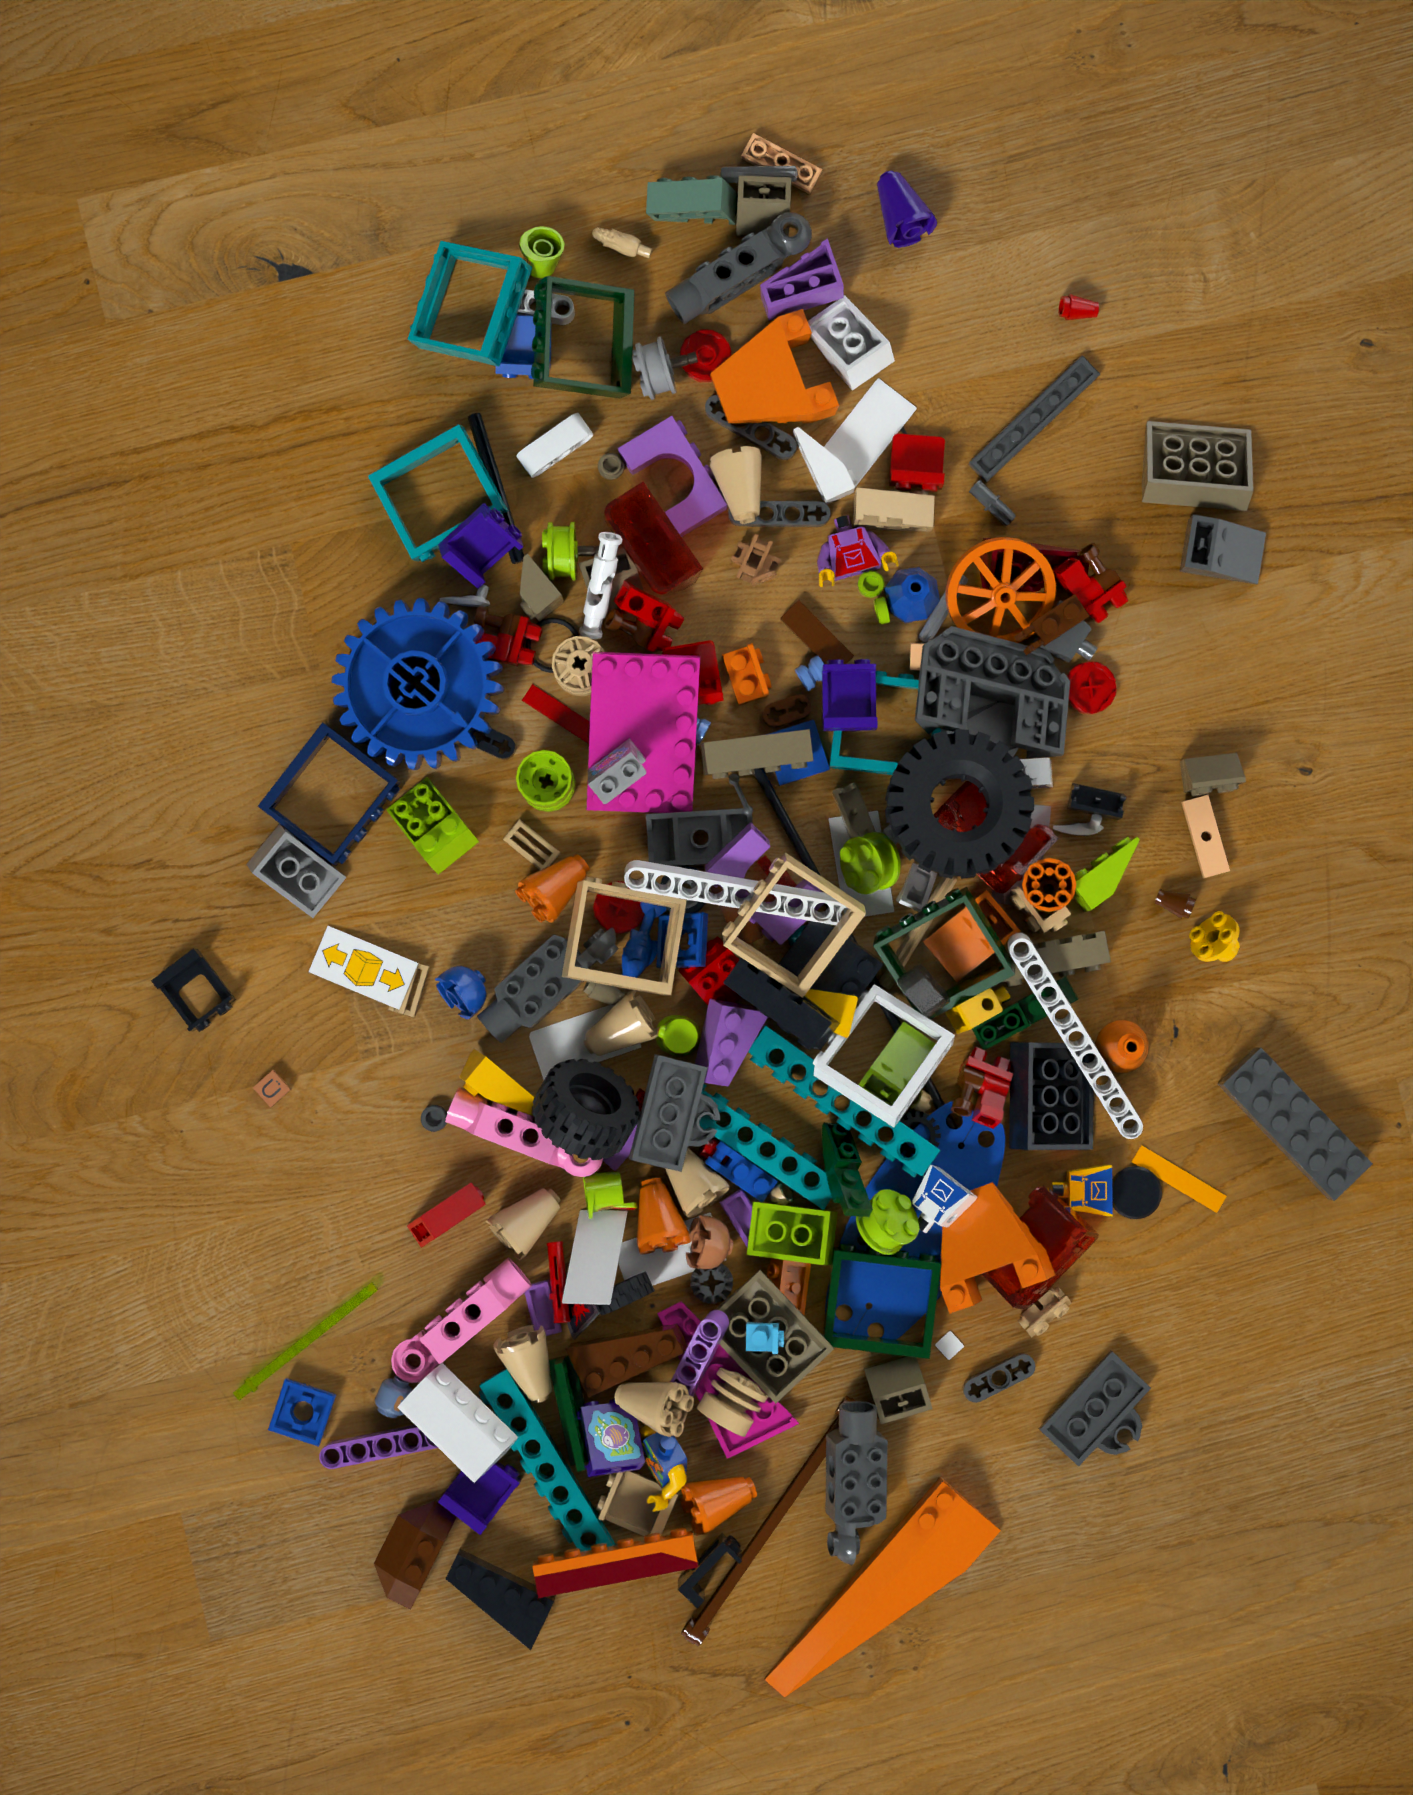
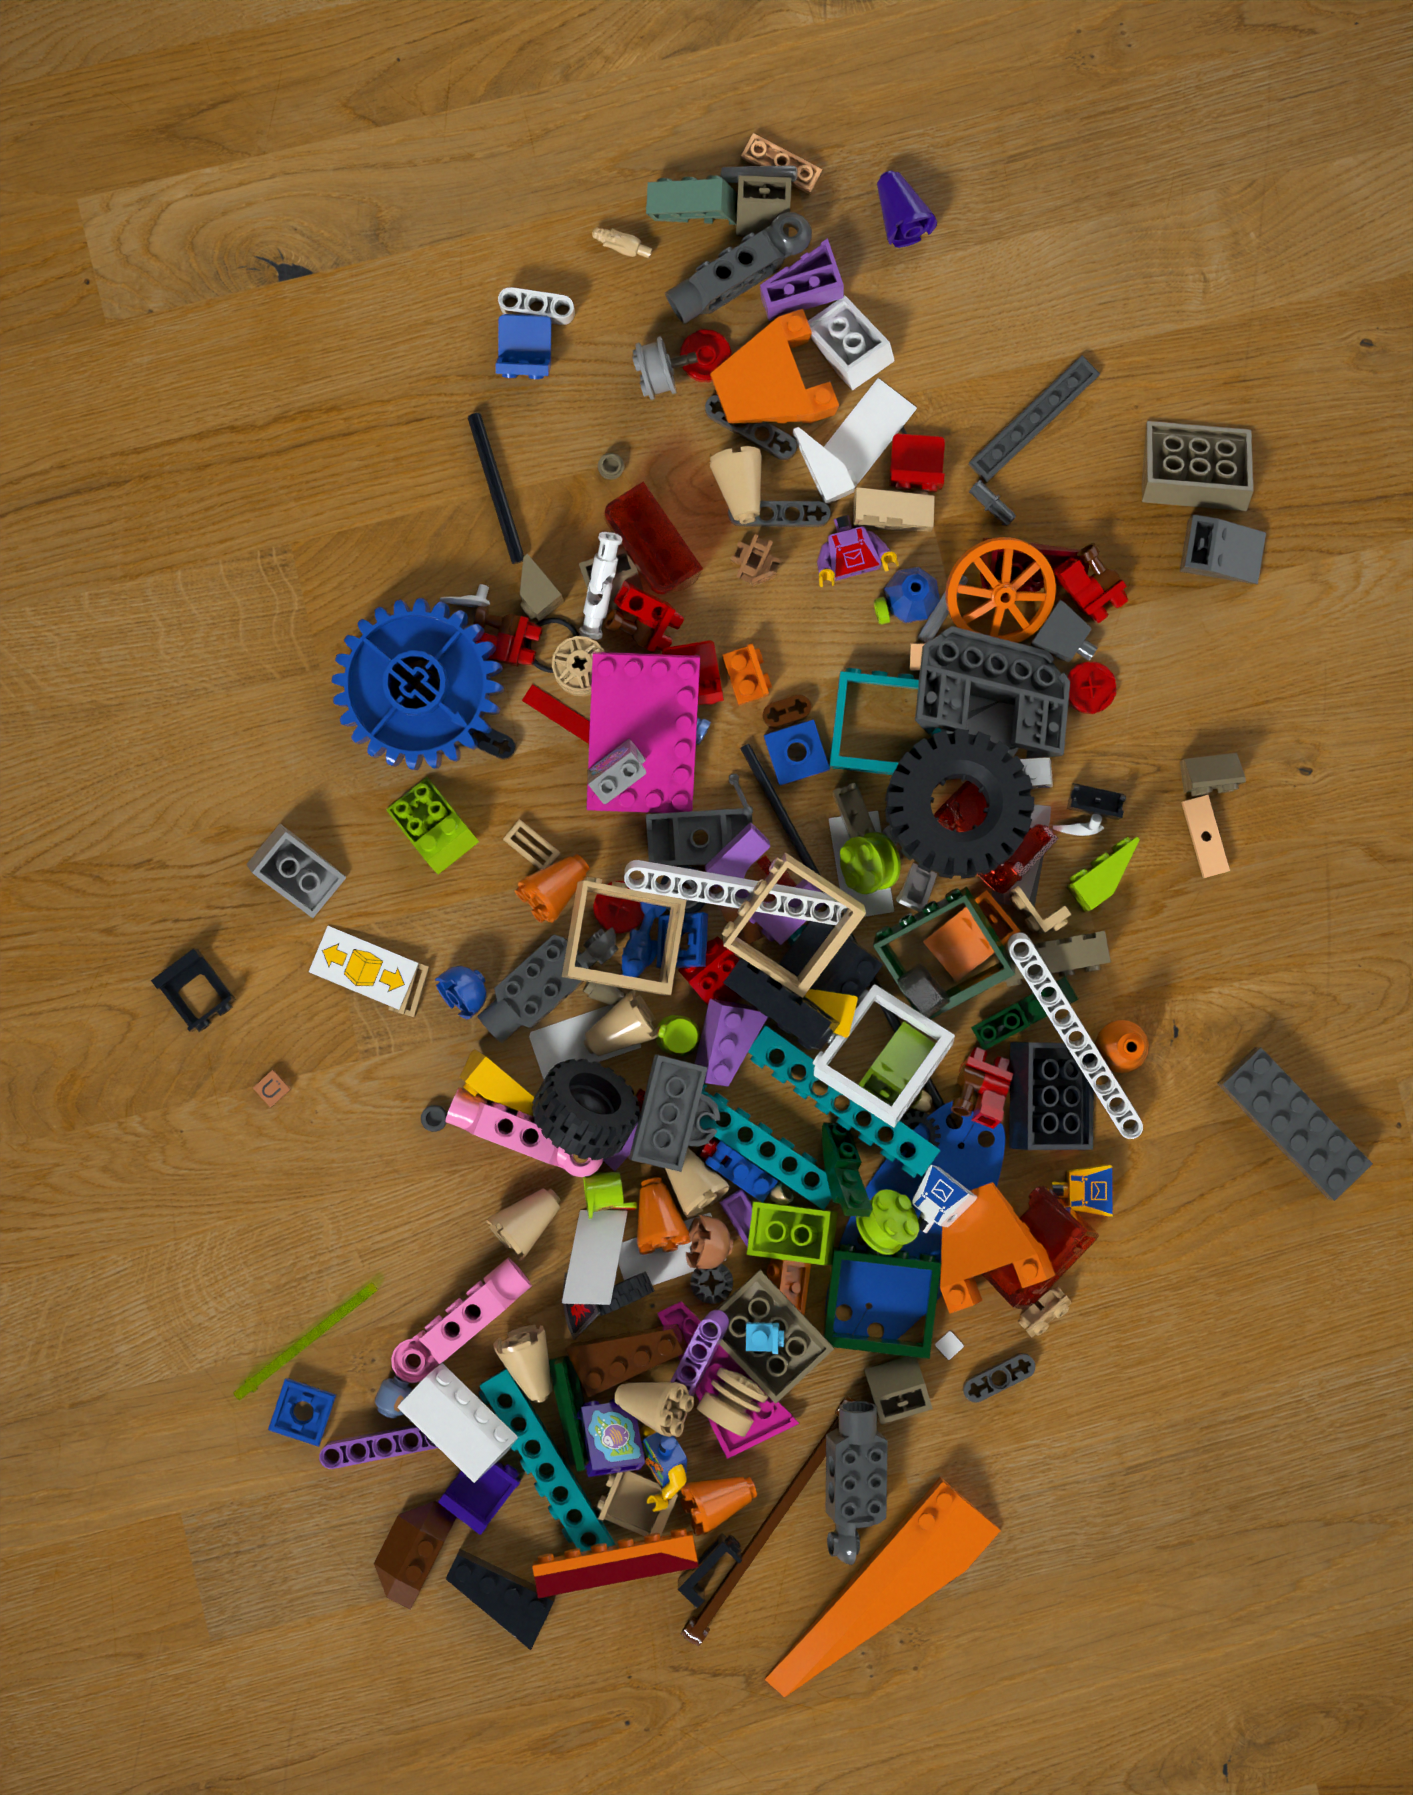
dark blue window [258,722,401,866] -> none
teal window [368,424,508,562] -> none
teal window [407,241,532,367] -> none
red slope [407,1182,486,1248] -> none
dark purple panel [438,503,524,589] -> none
white beam [516,413,594,478] -> none
lime wheel [516,750,576,812] -> none
lime hat [519,226,565,279] -> none
medium lavender tile [525,1279,562,1336] -> none
dark green window [531,276,634,399] -> none
lime wheel [542,522,599,581] -> none
red pin [546,1241,571,1324] -> none
medium lavender arch [618,416,727,542] -> none
dark tan wedge [700,729,813,779] -> none
reddish brown tile [780,600,854,664] -> none
medium blue wheel [795,655,824,691] -> none
dark purple panel [822,659,878,731] -> none
lime tile [858,570,884,598] -> none
tan axle [879,876,957,989] -> none
yellow torso [945,986,1011,1034] -> none
reddish brown hinge [1014,594,1089,656] -> none
orange cone [1022,858,1076,912] -> none
dark grey plate [1038,1350,1151,1466] -> none
red cone [1058,294,1099,320] -> none
black piece [1112,1166,1162,1219] -> none
light orange sticker [1132,1145,1227,1213] -> none
reddish brown cone [1155,889,1196,919] -> none
yellow plate [1189,911,1240,962] -> none

